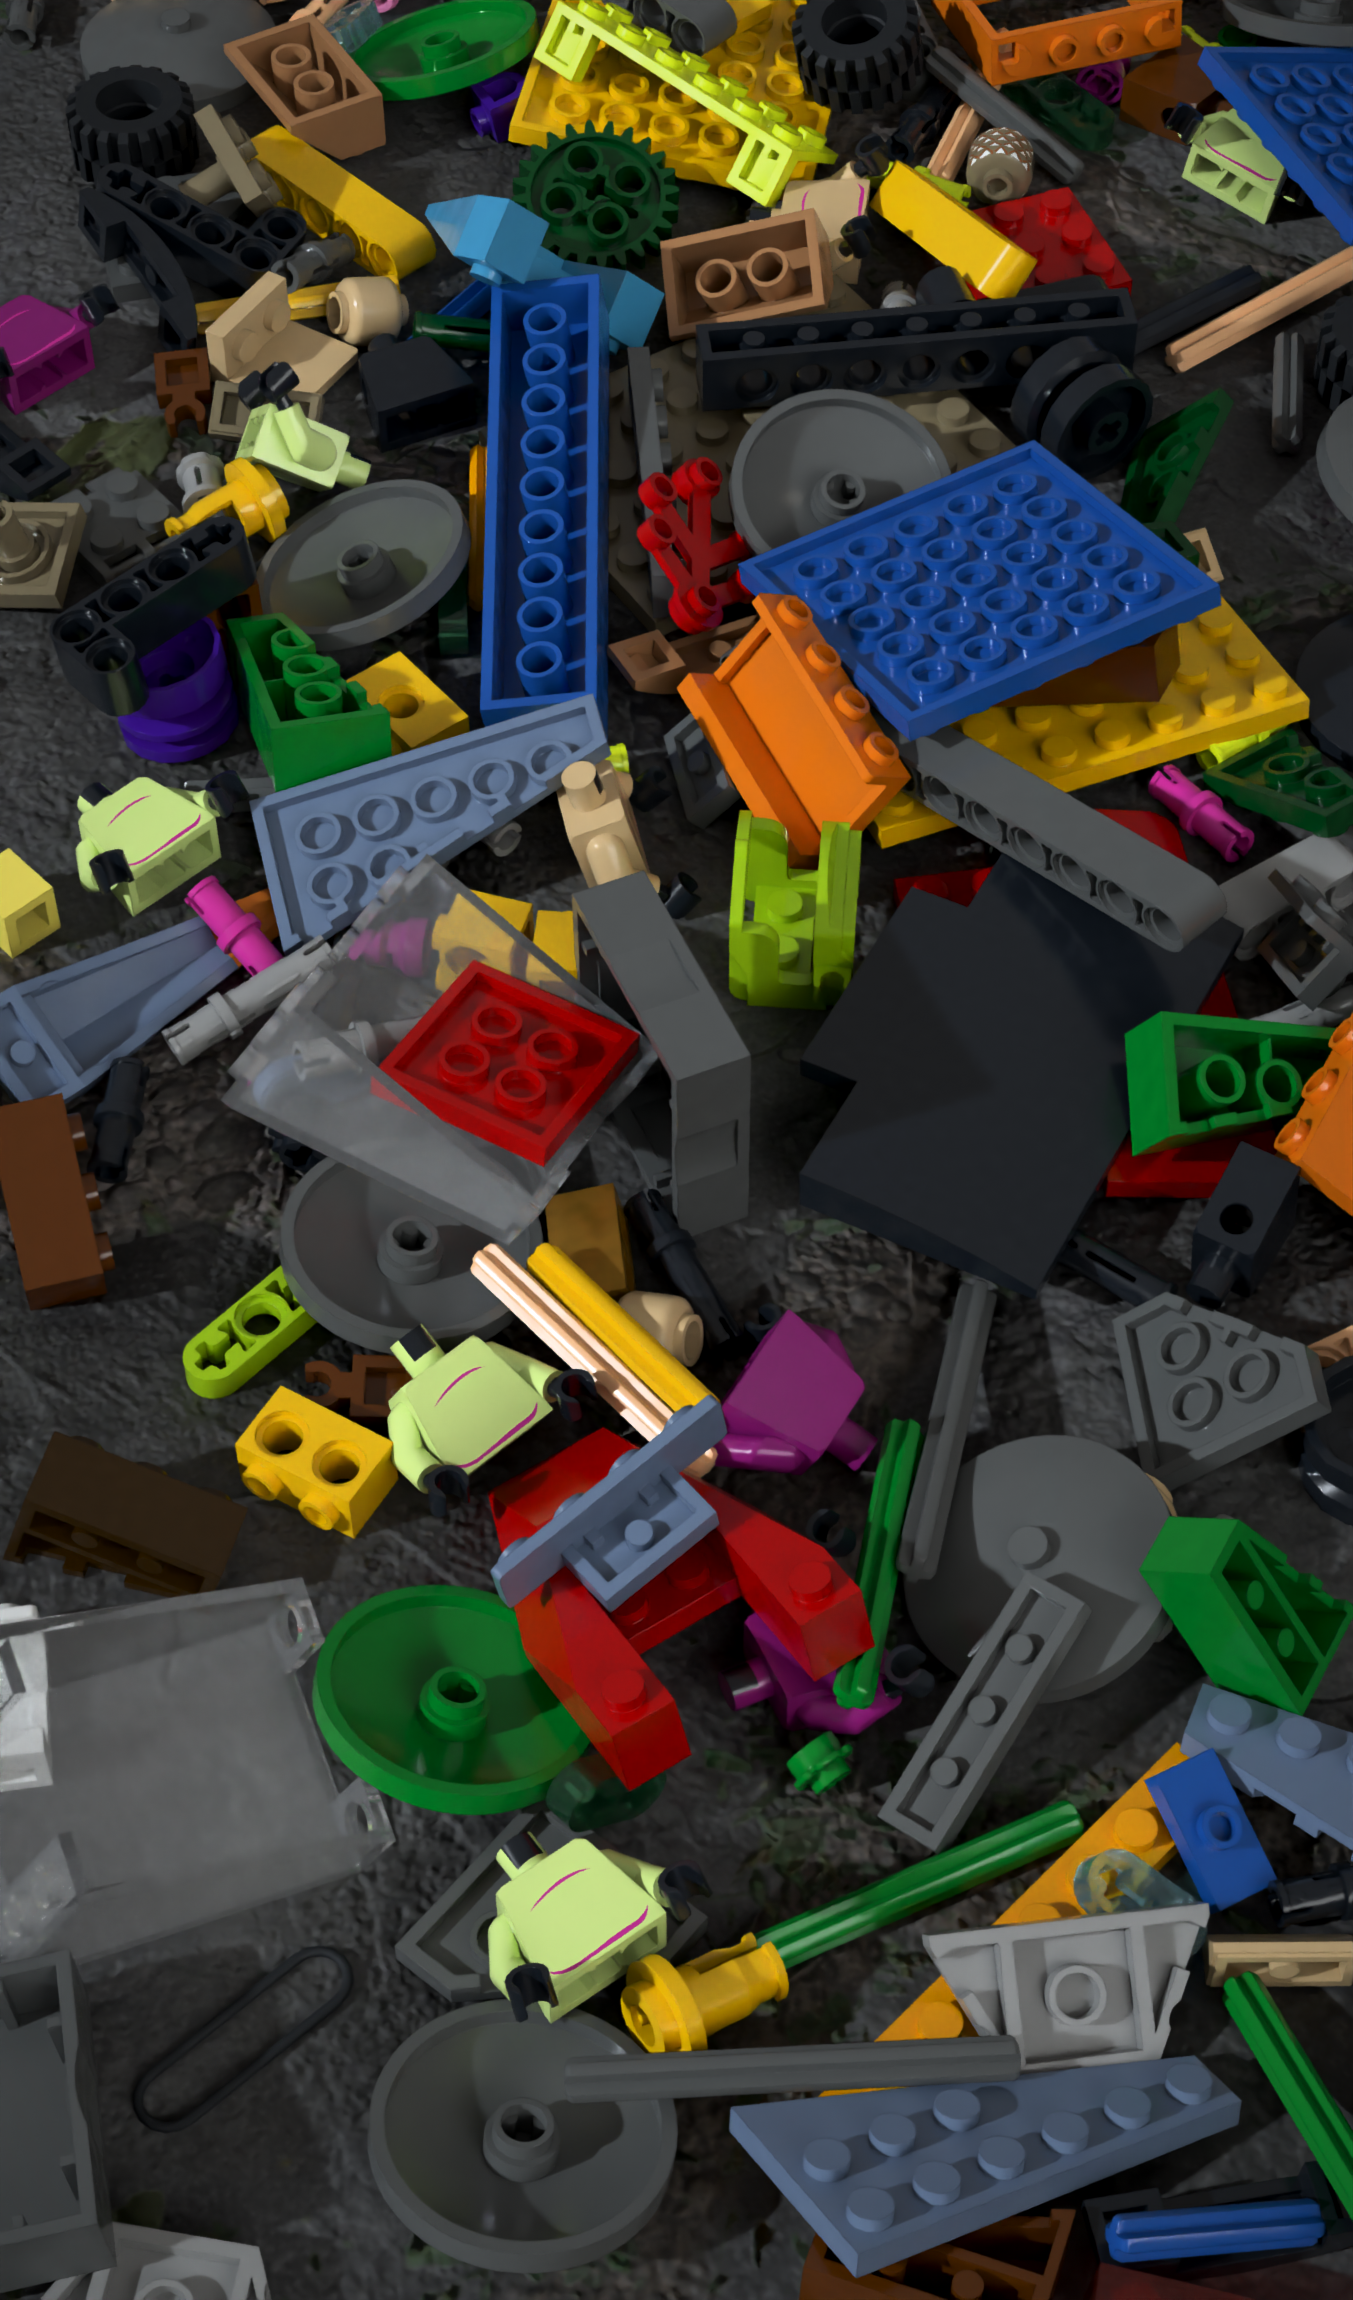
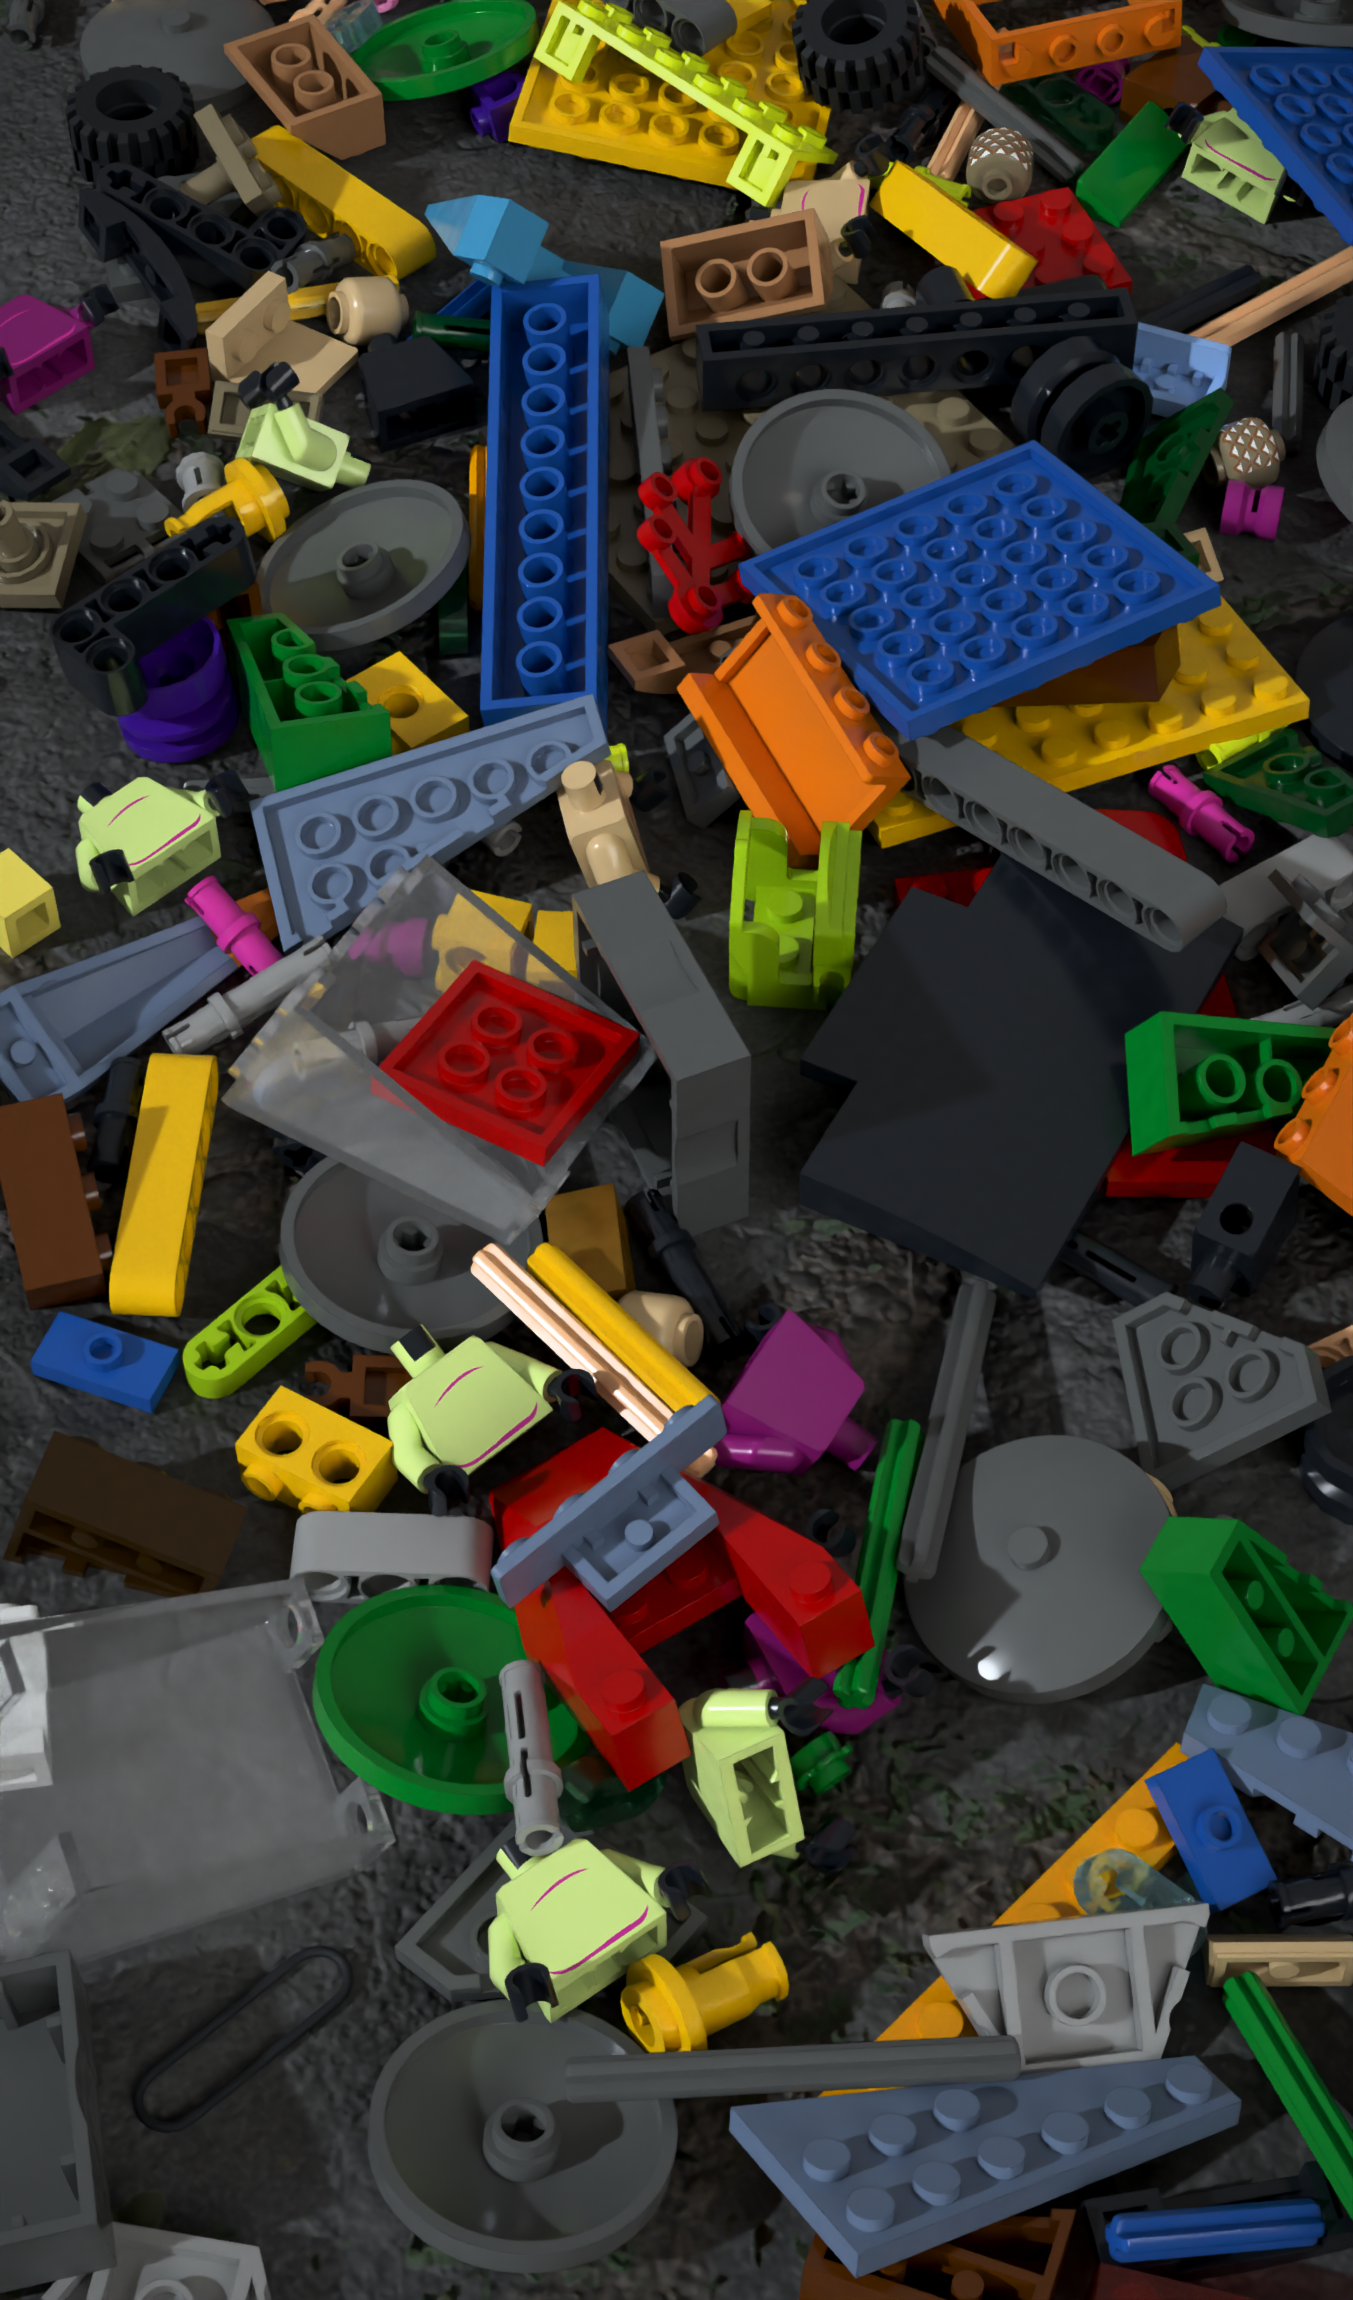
dark green gear [512,120,680,270] -> none
green axle [753,1800,1084,1969] -> none
dark grey plate [877,1570,1093,1854] -> none
none -> blue plate [30,1311,181,1414]
none -> yellow beam [109,1053,219,1317]
none -> light grey beam [288,1511,494,1604]
none -> light grey pin [499,1660,564,1856]
none -> yellowish green torso [678,1677,858,1875]
none -> green slope [1076,101,1192,228]
none -> light blue bracket [1133,322,1232,418]
none -> dark tan head [1201,417,1286,495]
none -> magenta wheel [1219,478,1285,542]

